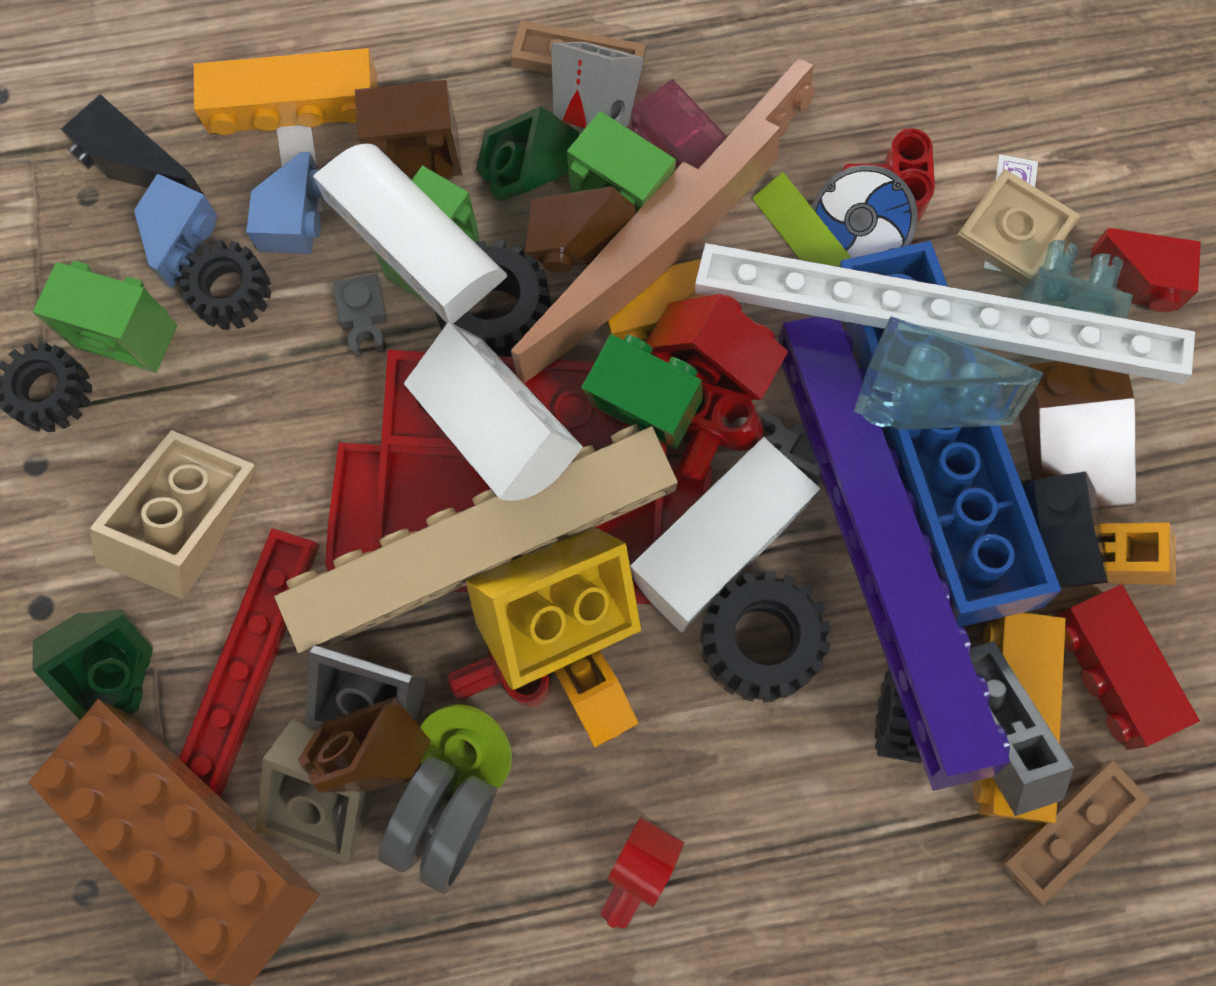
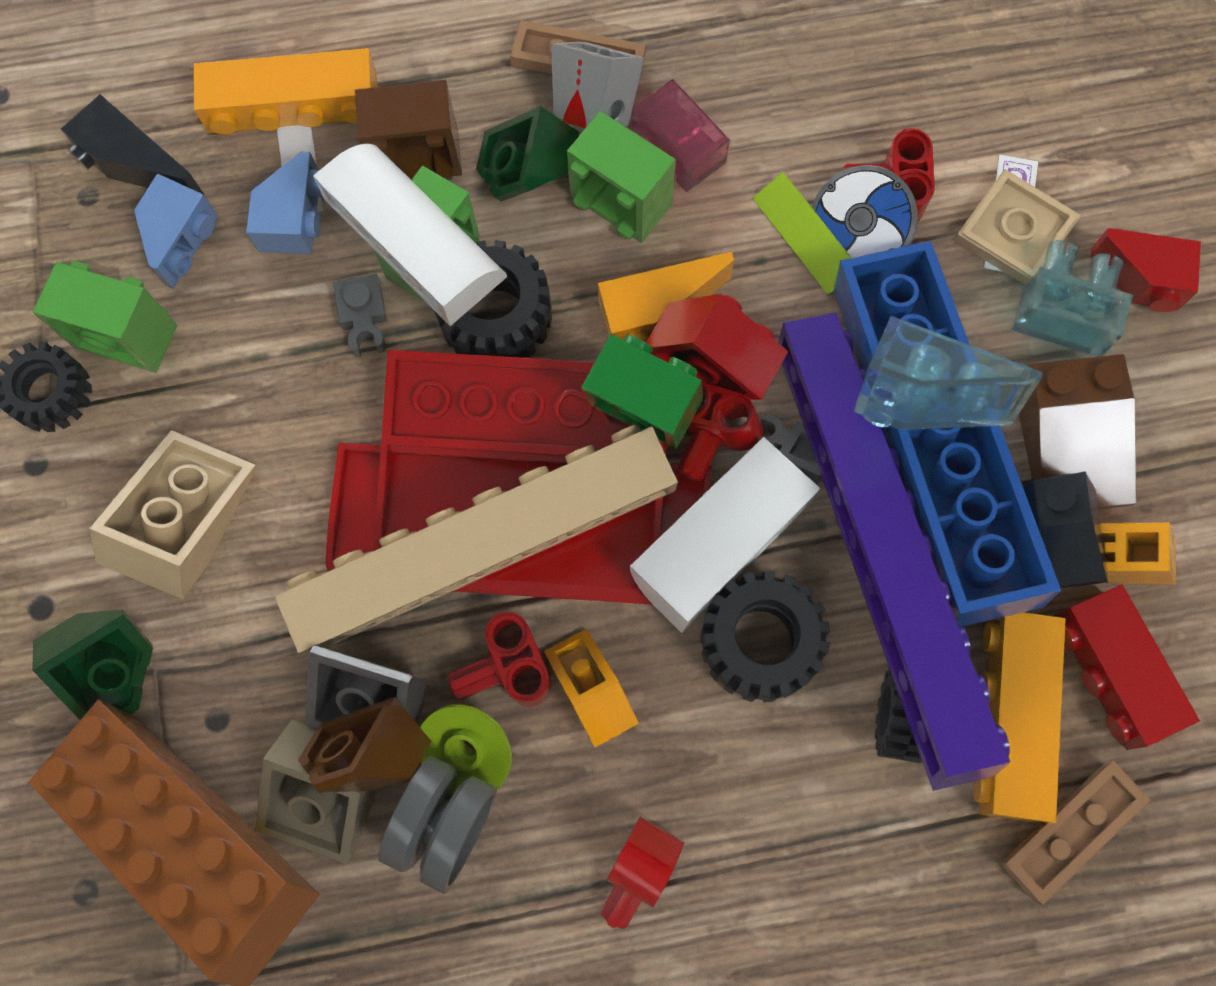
black tyre [179,240,271,330] -> none
red tile [179,528,320,798] -> none
white brick [404,322,583,501] -> none
yellow slope [466,527,641,690] -> none
nougat slope [511,58,815,383] -> none
reddish brown slope [525,186,635,272] -> none
white plate [695,243,1195,384] -> none
dark grey slope [969,641,1074,816] -> none

